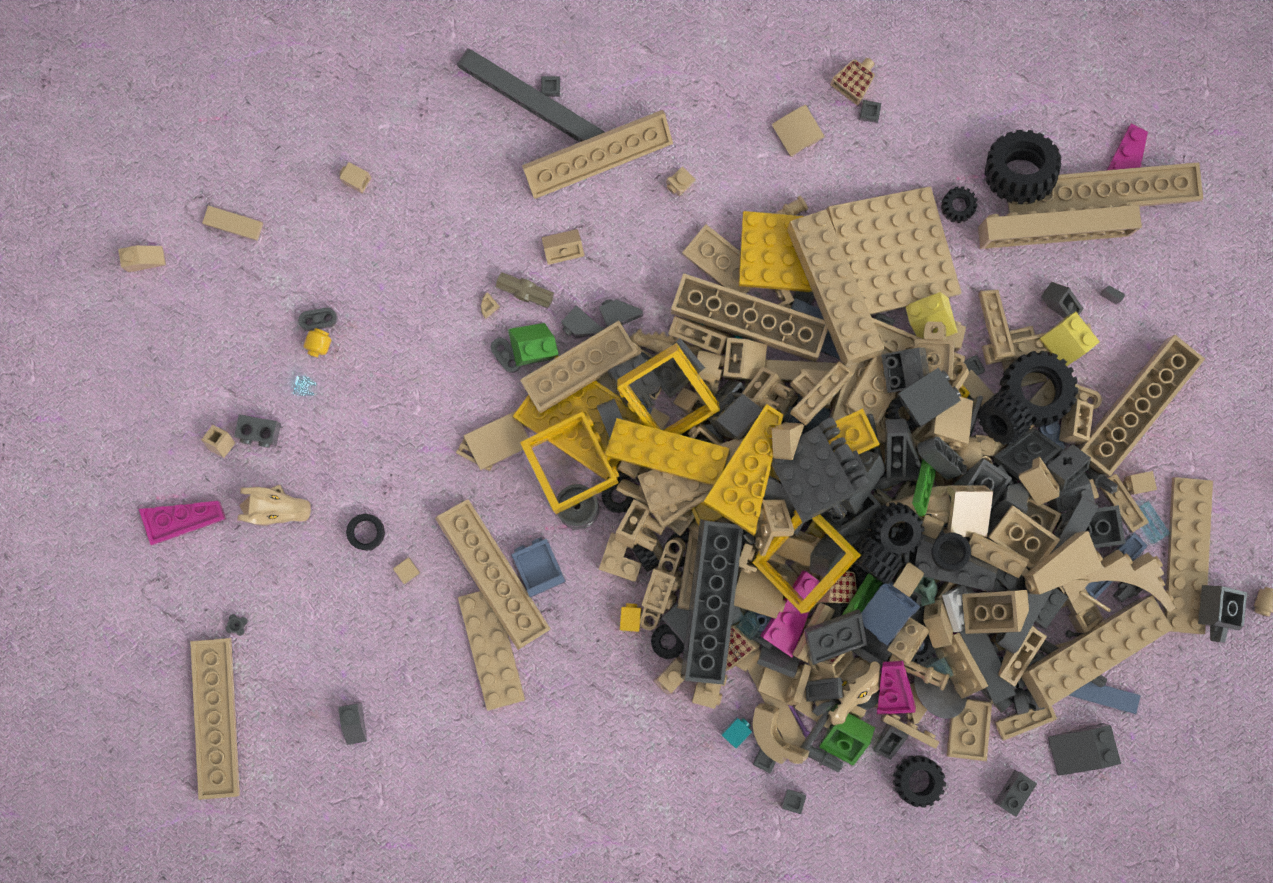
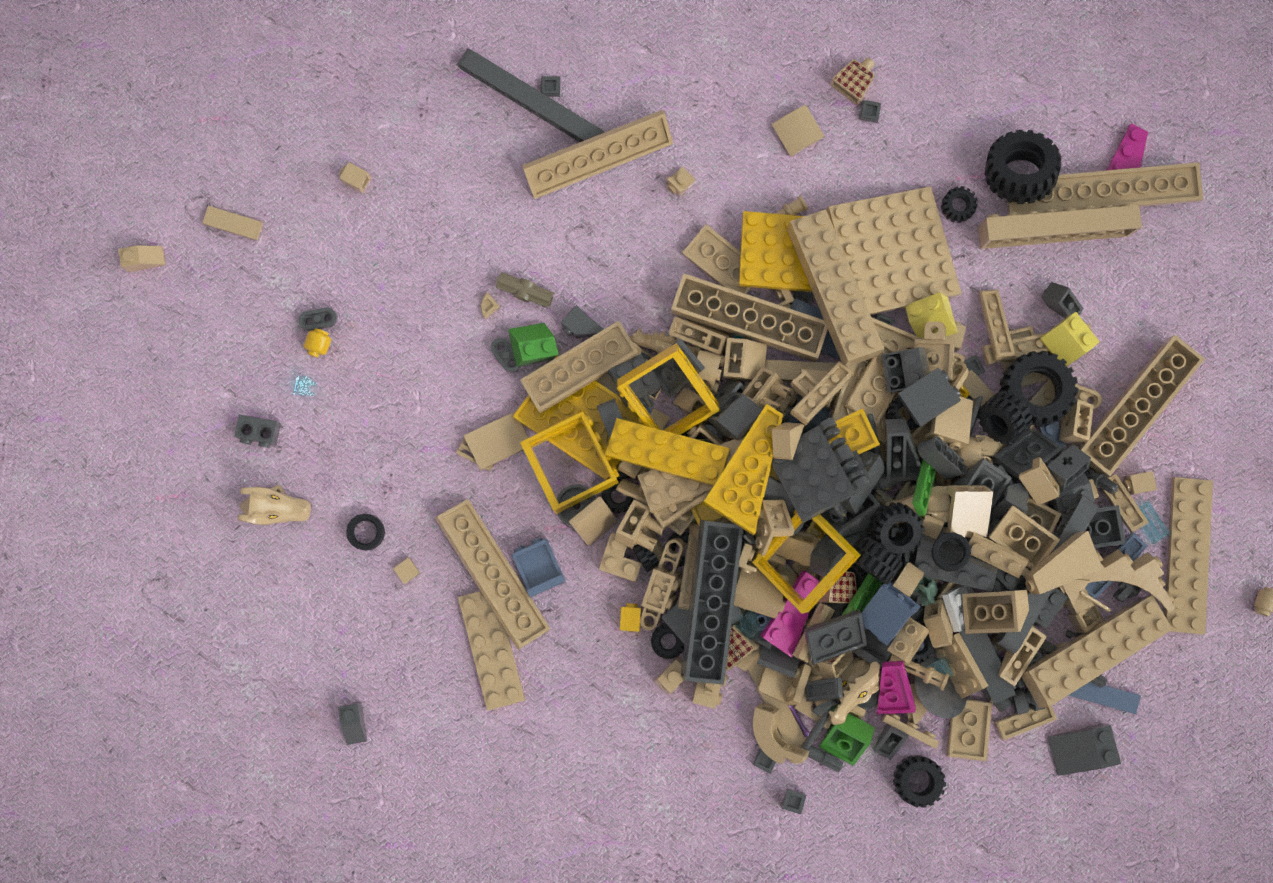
dark pink wing [139,501,226,545] -> none
tan plate [190,638,240,800] -> none
tan brick [201,425,235,458] -> none
dark grey plate [226,614,248,636] -> none
tan panel [542,229,584,265] -> none
dark grey slope [599,299,643,327] -> none
teal brick [721,717,752,749] -> none
dark grey brick [994,770,1037,817] -> none
dark grey tile [1100,285,1125,304] -> none
dark grey hinge [1198,585,1247,643] -> none
none -> tan tile [569,497,618,546]

